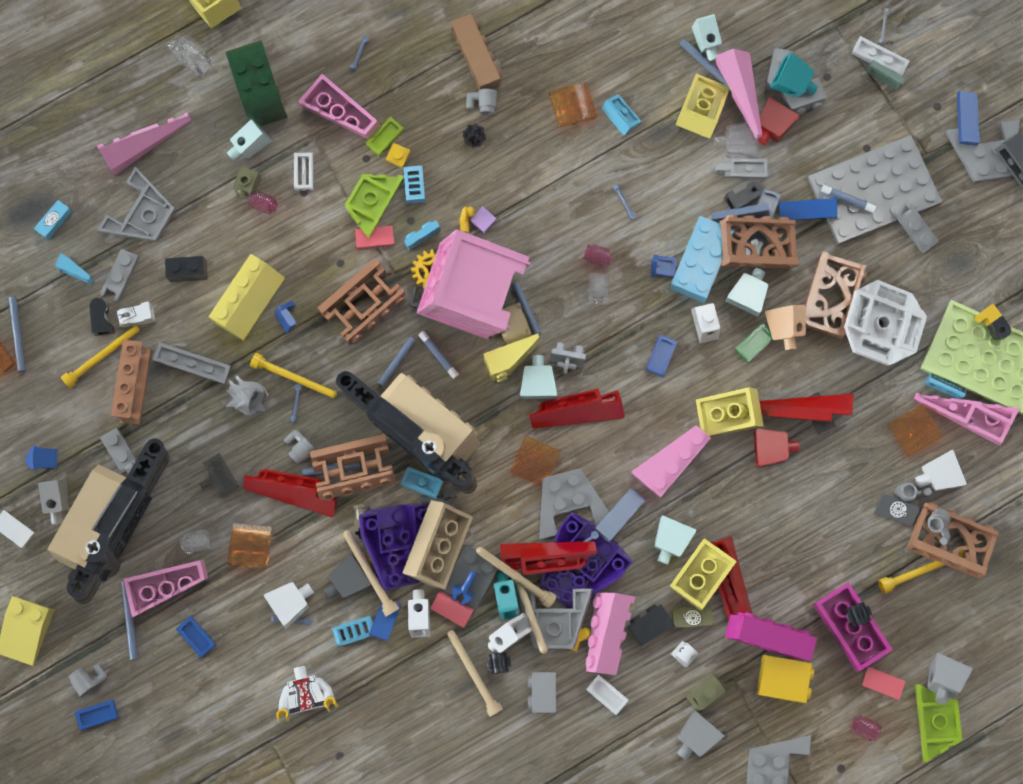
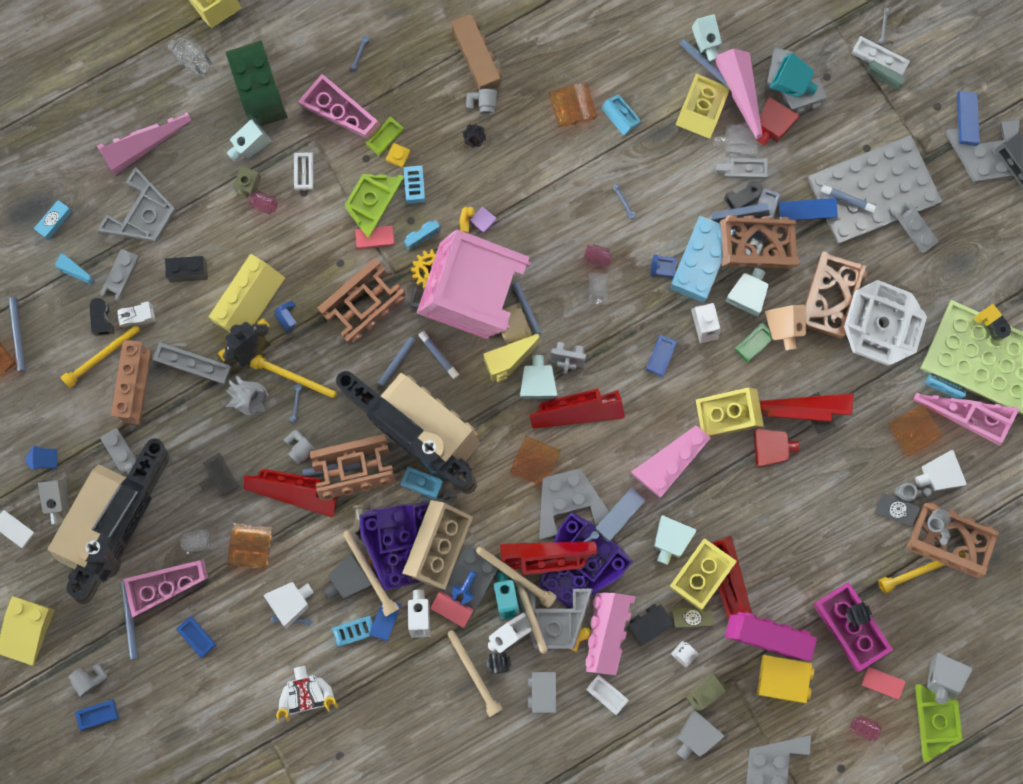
none -> black torso [218,318,271,367]

